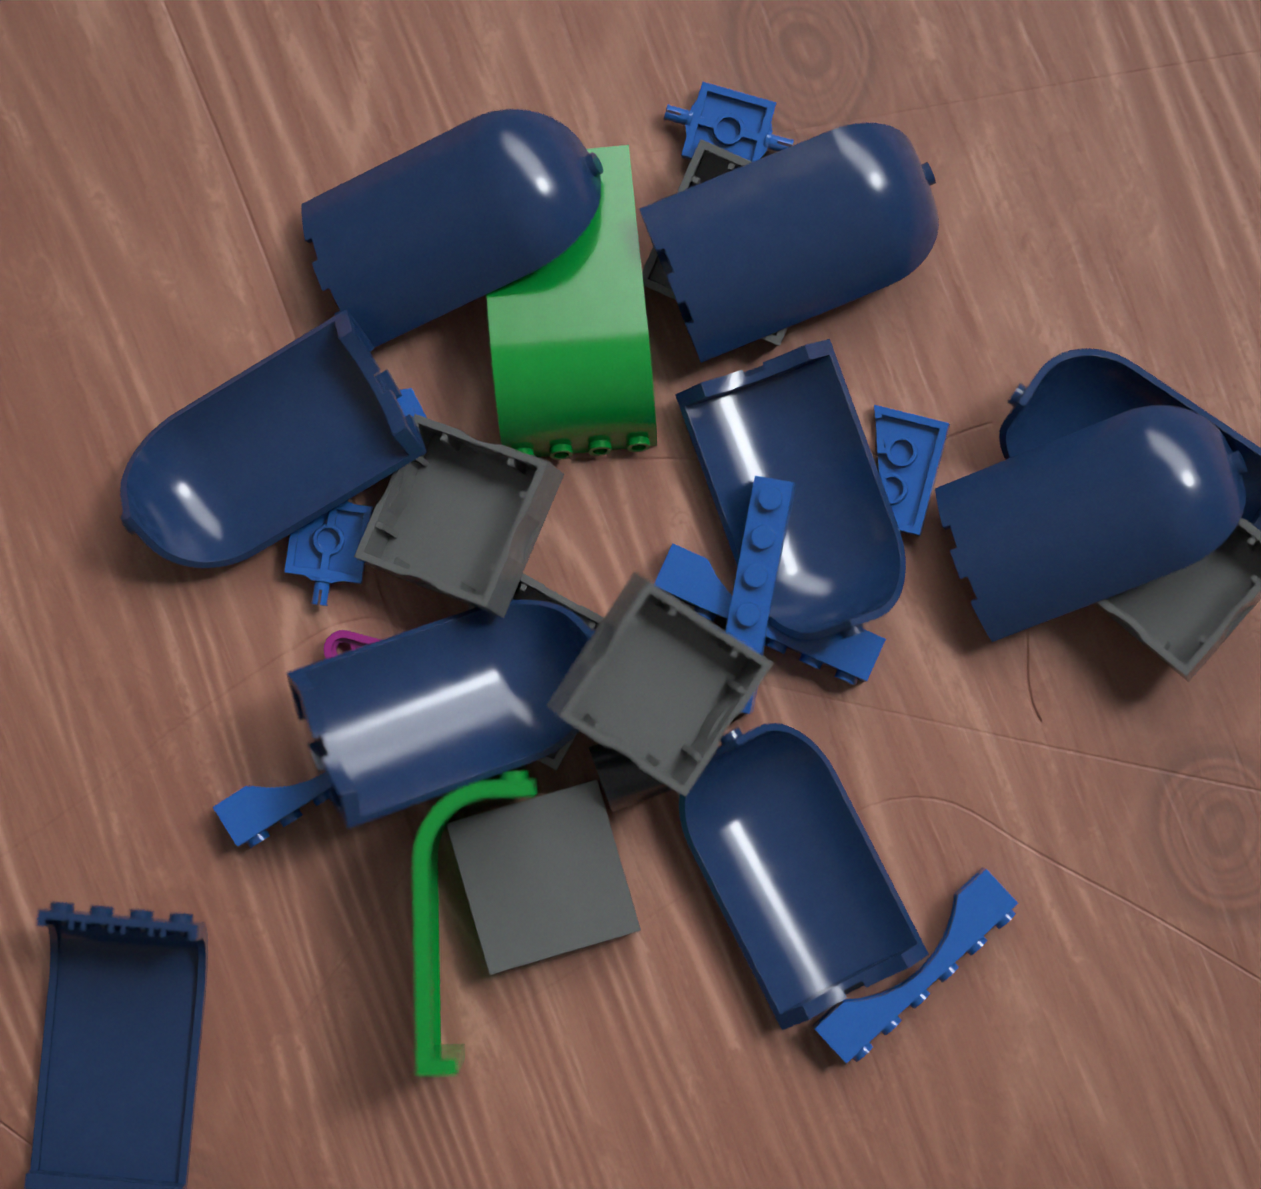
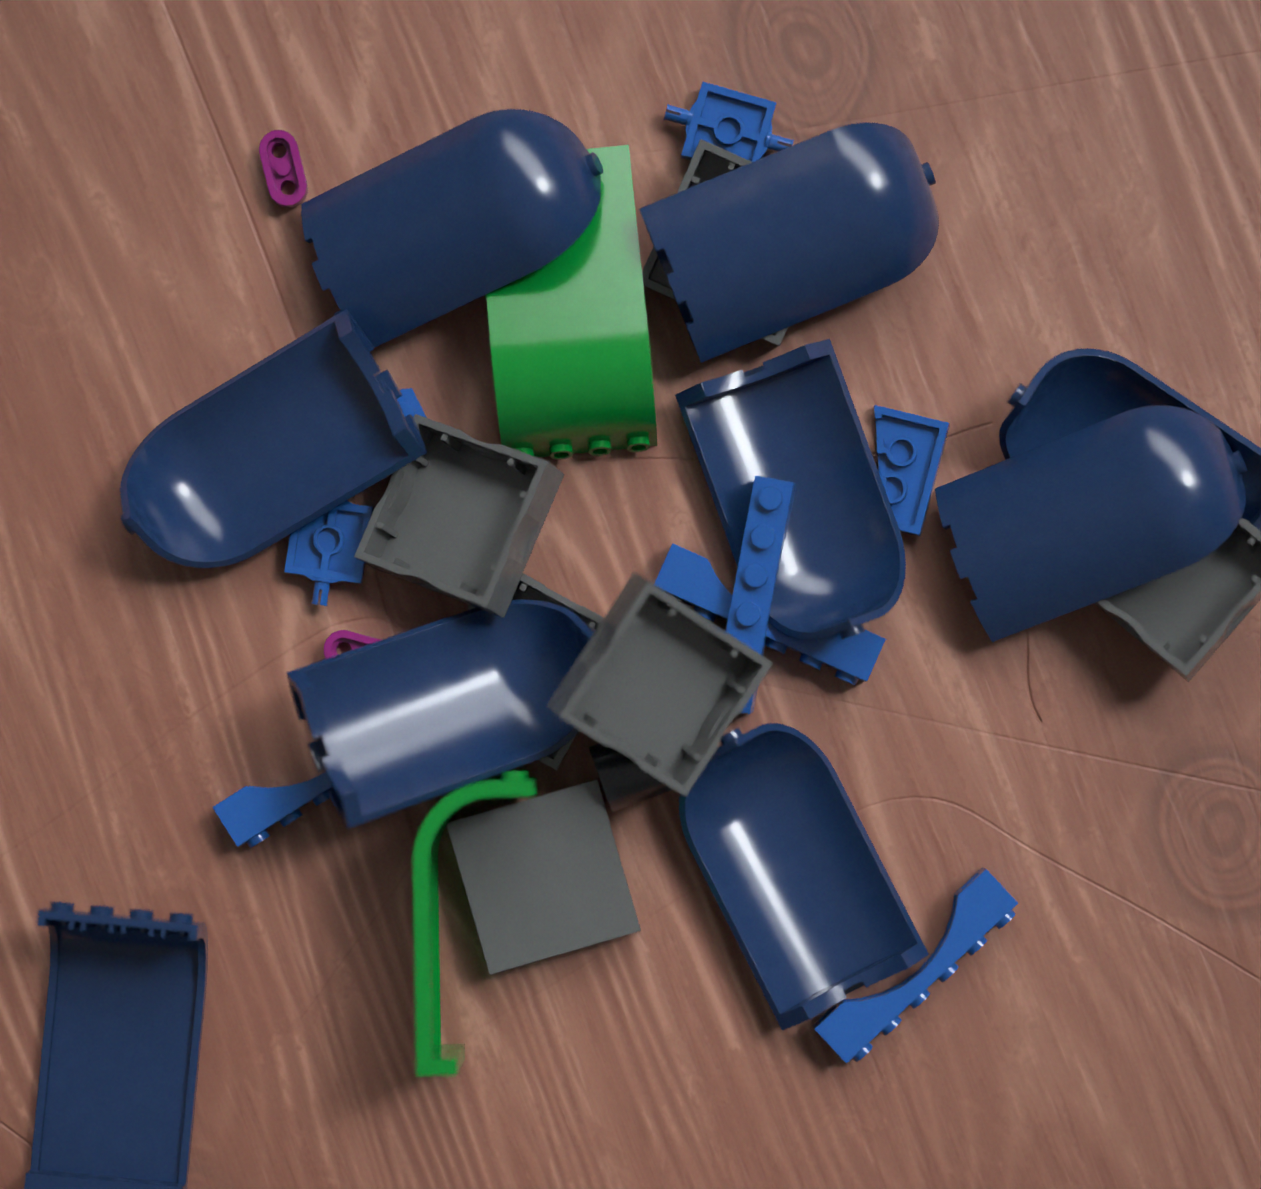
none -> magenta plate [259,130,308,208]

